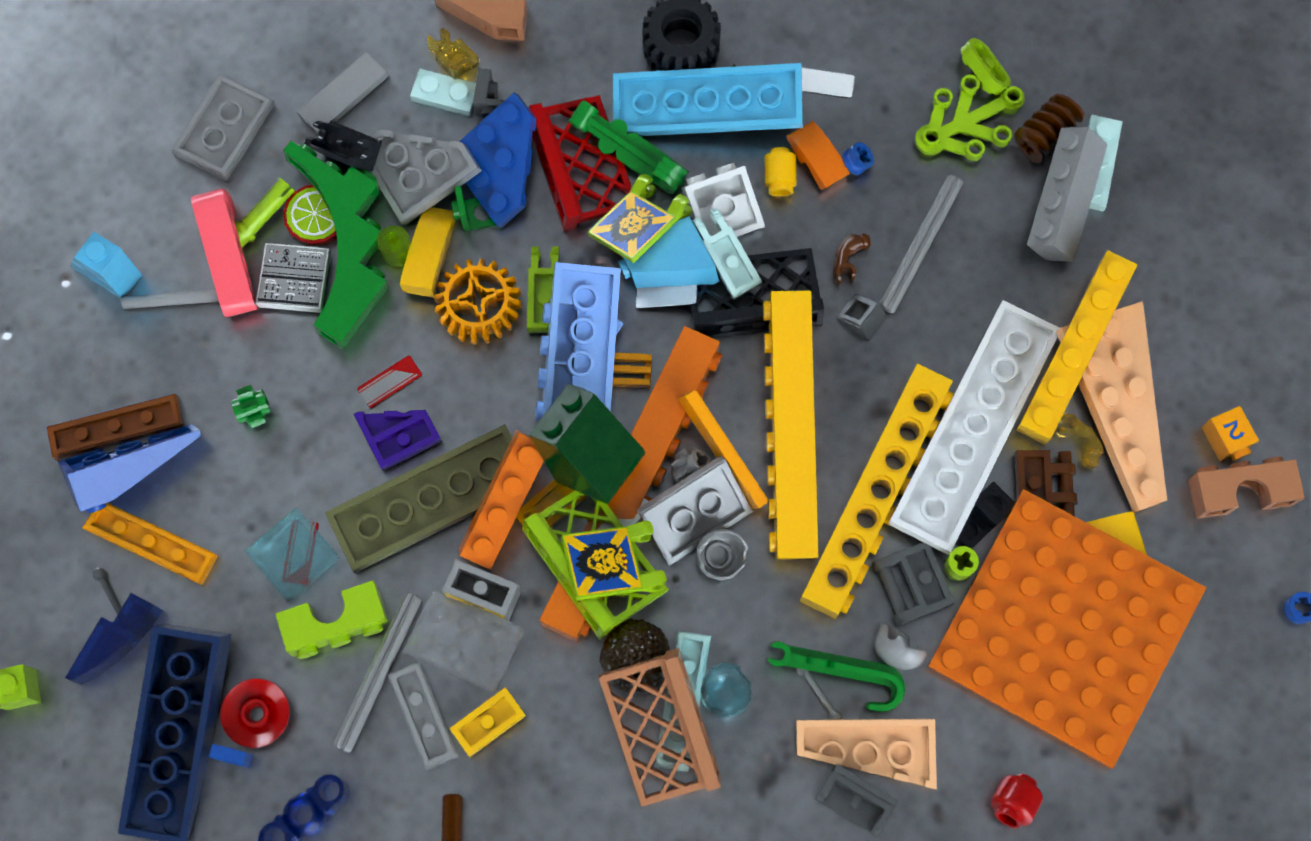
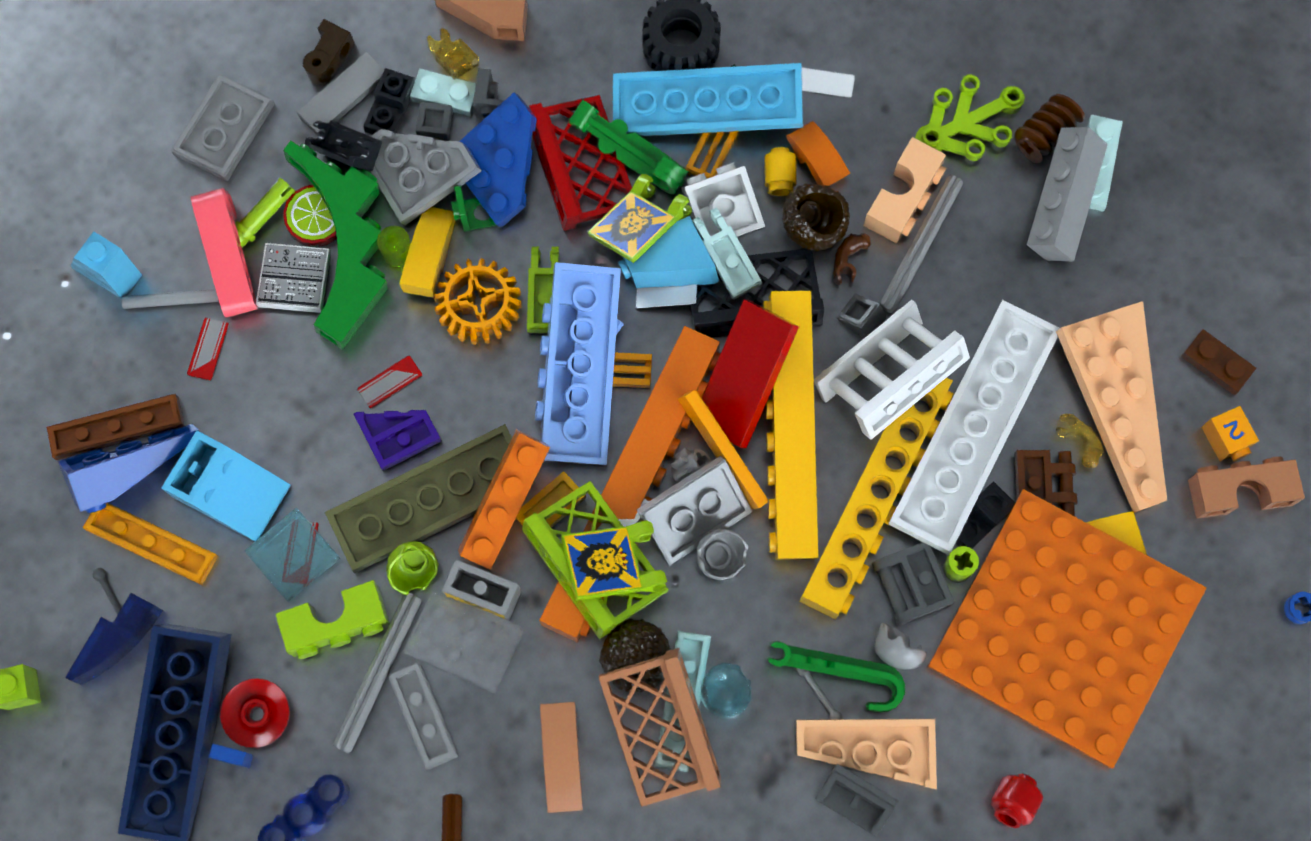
green gear [231,385,271,428] -> none
yellow plate [449,687,526,758] -> none
dark green slope [529,384,646,504] -> none
blue bush [842,142,874,175] -> none
lime plate [961,38,1011,95] -> none
yellow arch [1015,250,1138,445] -> none
none -> medium azure slope [161,431,291,543]
none -> sticker [187,318,229,380]
none -> dark brown leg [303,19,355,85]
none -> black slope [363,68,415,135]
none -> lime hair [386,541,439,595]
none -> dark grey plate [416,102,453,139]
none -> nougat slope [540,702,583,813]
none -> light orange tile [685,131,739,179]
none -> red tile [702,299,799,448]
none -> dark brown hair [782,183,850,251]
none -> white fence [814,300,970,440]
none -> light nougat arch [863,137,947,244]
none -> reddish brown plate [1181,329,1256,396]

